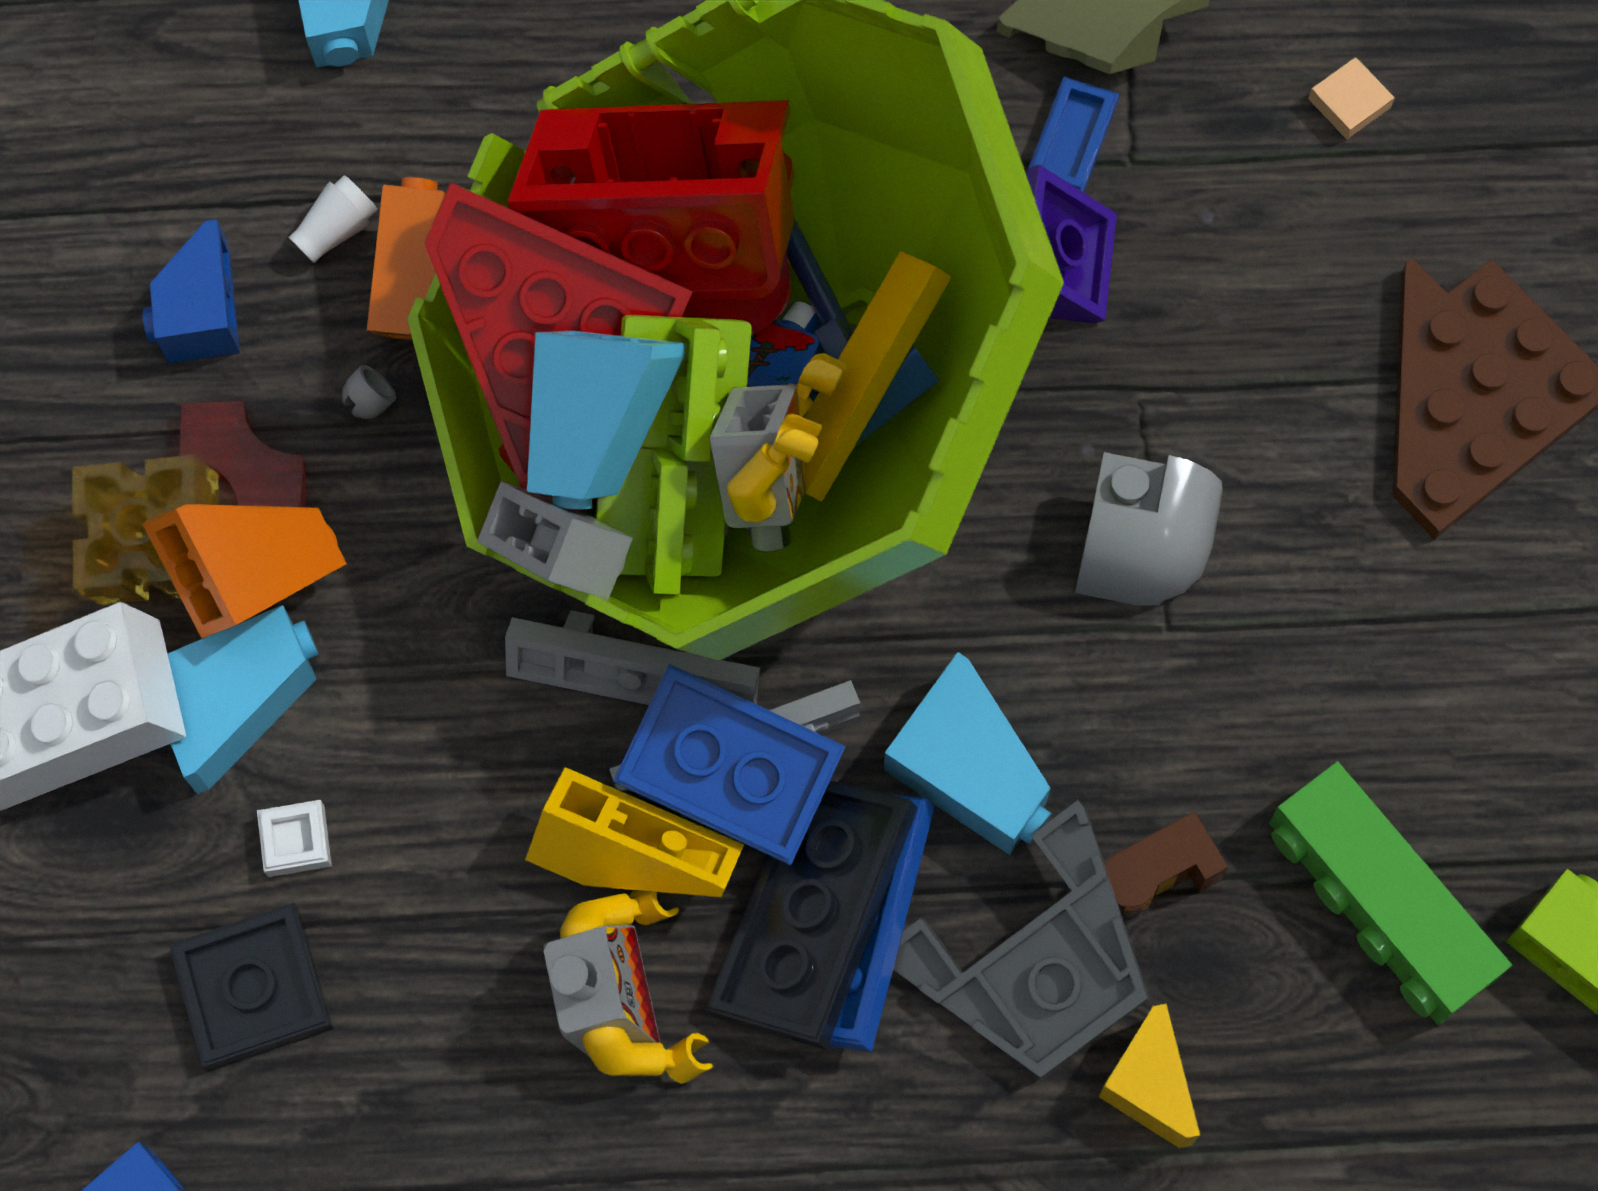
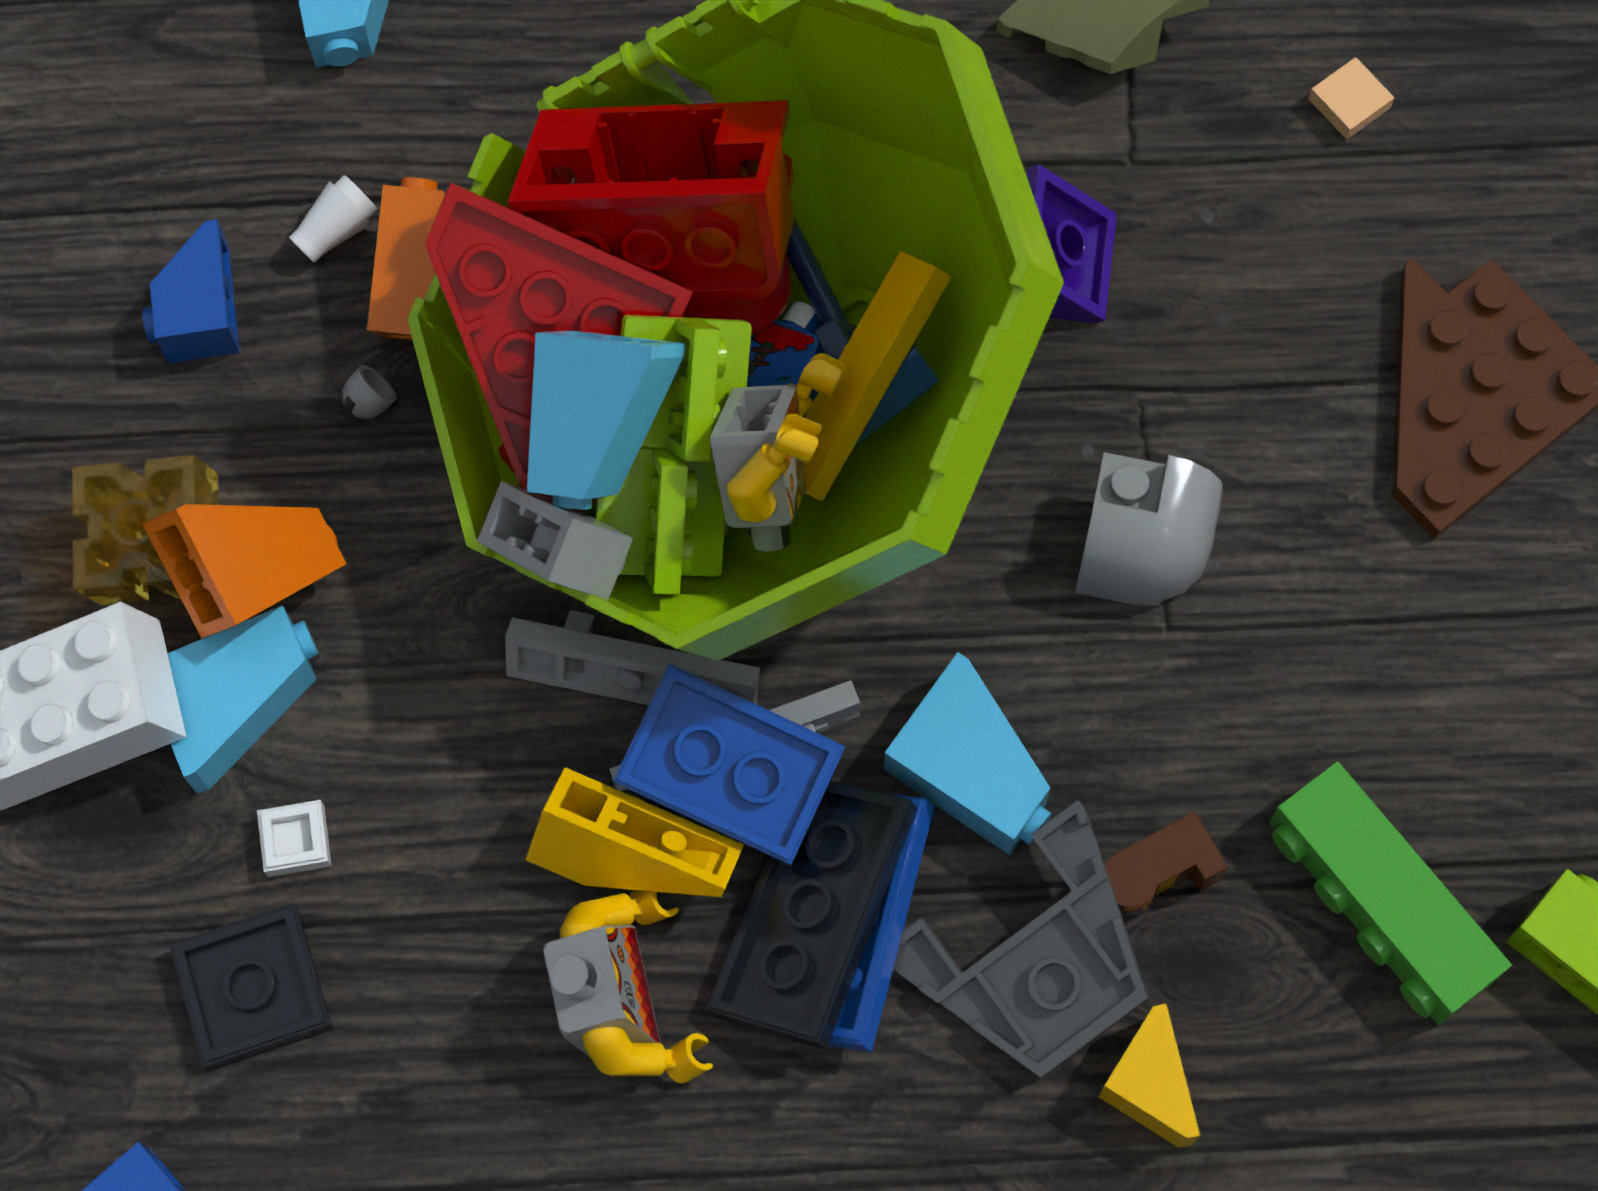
clear red tile [179,401,306,507] -> none
blue tile [1028,77,1119,192] -> none

